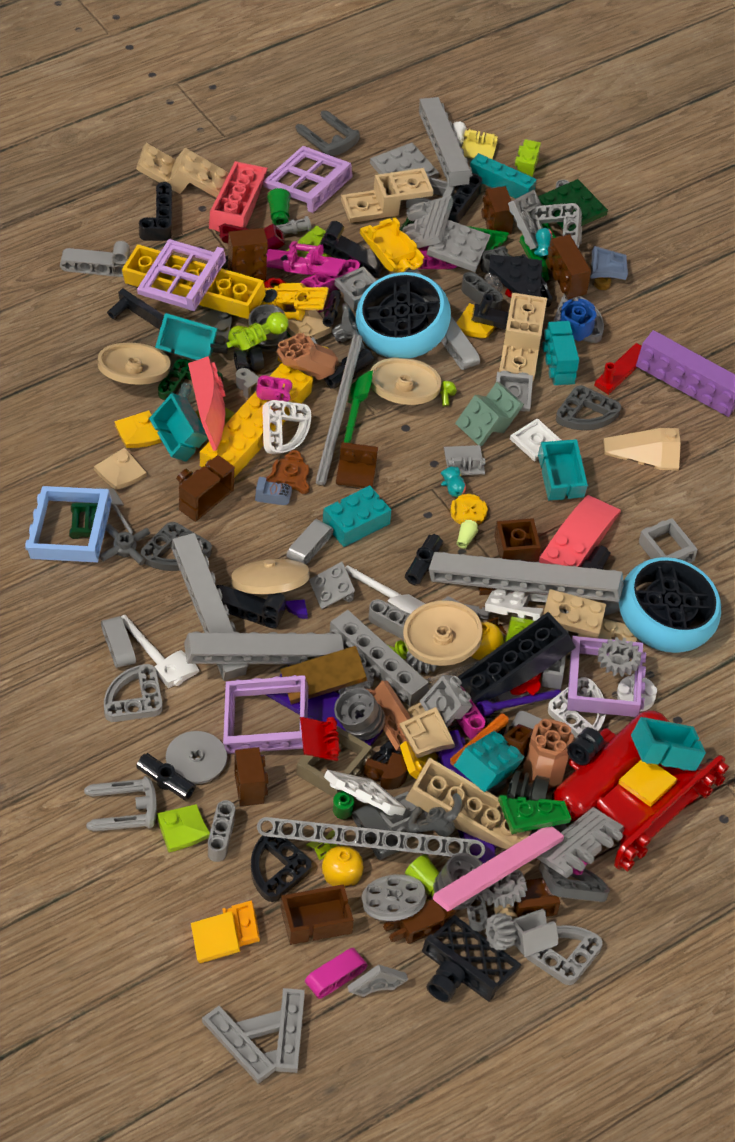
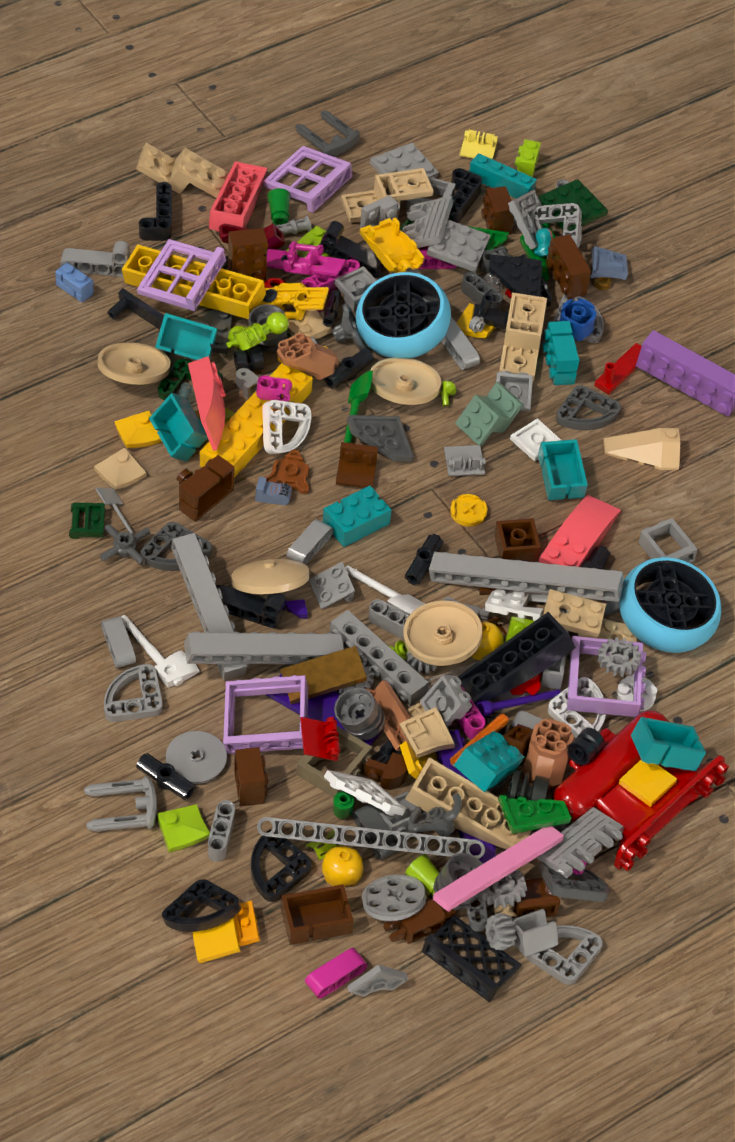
light blue window [25,486,112,562] -> none
light grey plate [202,988,305,1084] -> none
light grey axle [316,335,362,486] -> none
light grey brick [419,97,472,186] -> none
black wheel [426,961,466,1002] -> none
teal animal [441,467,466,497] -> none
white cone [452,122,467,147] -> none
yellowish green cone [456,520,479,549] -> none
none -> medium blue brick [55,263,94,302]
none -> black beam [162,879,242,932]
none -> dark grey plate [347,415,413,462]
none -> light grey plate [360,195,400,228]
none -> light grey plate [469,316,485,333]

